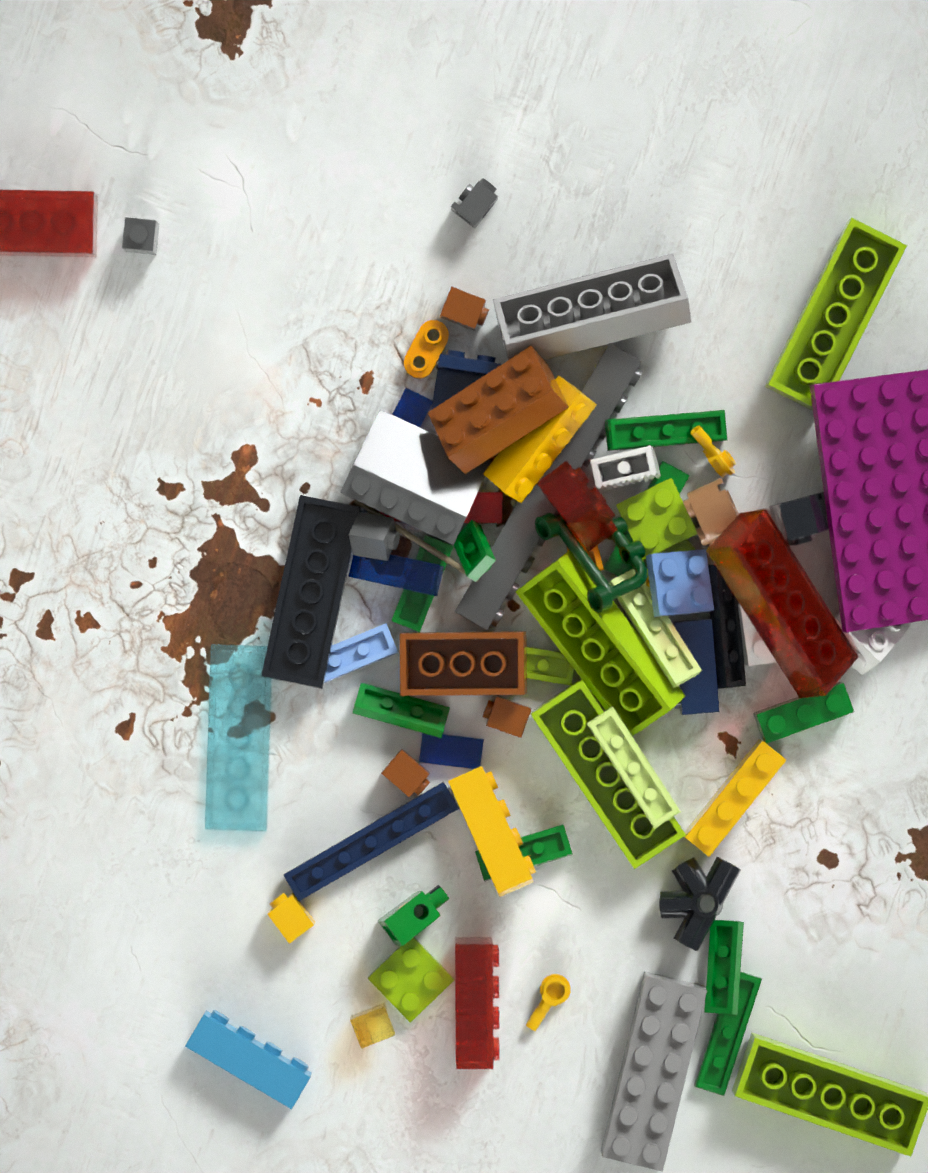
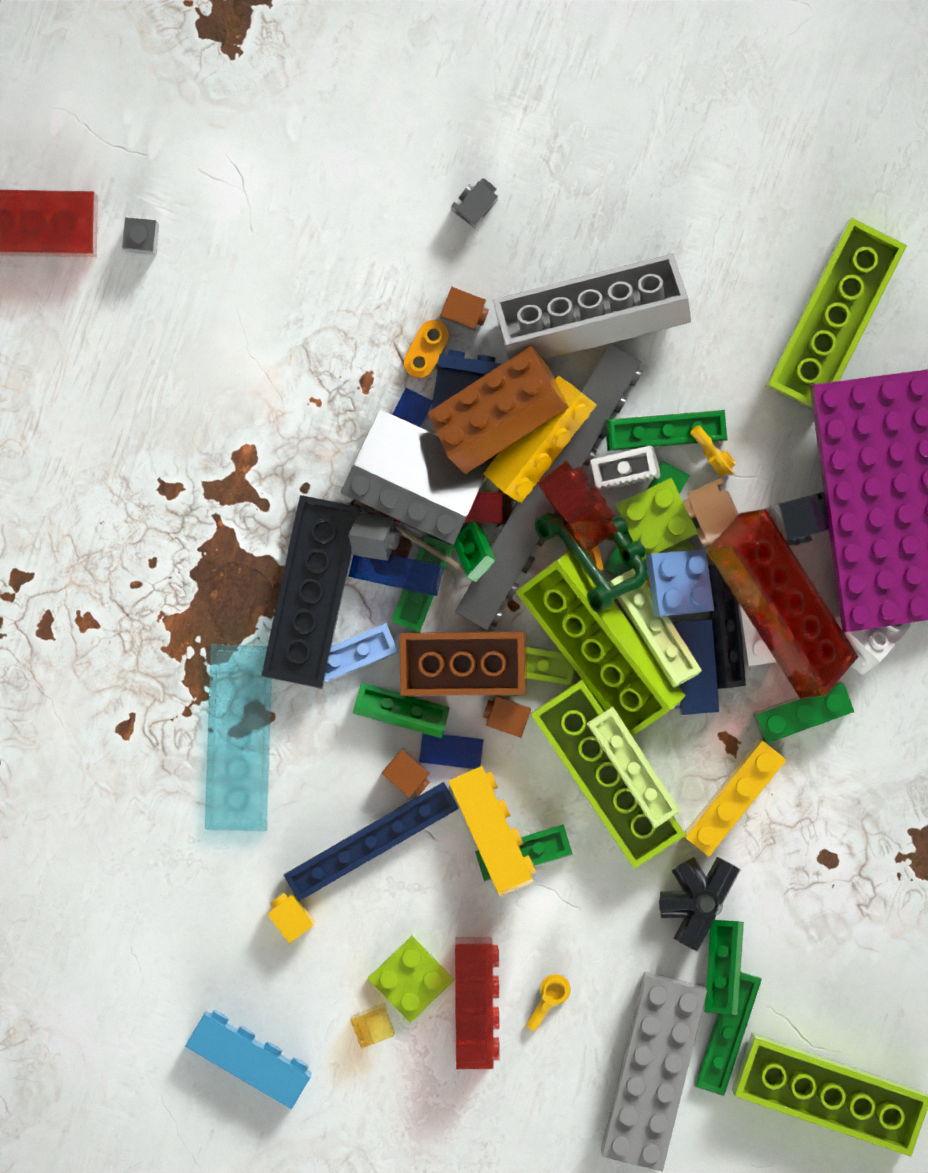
green torso [378,885,449,946] -> none

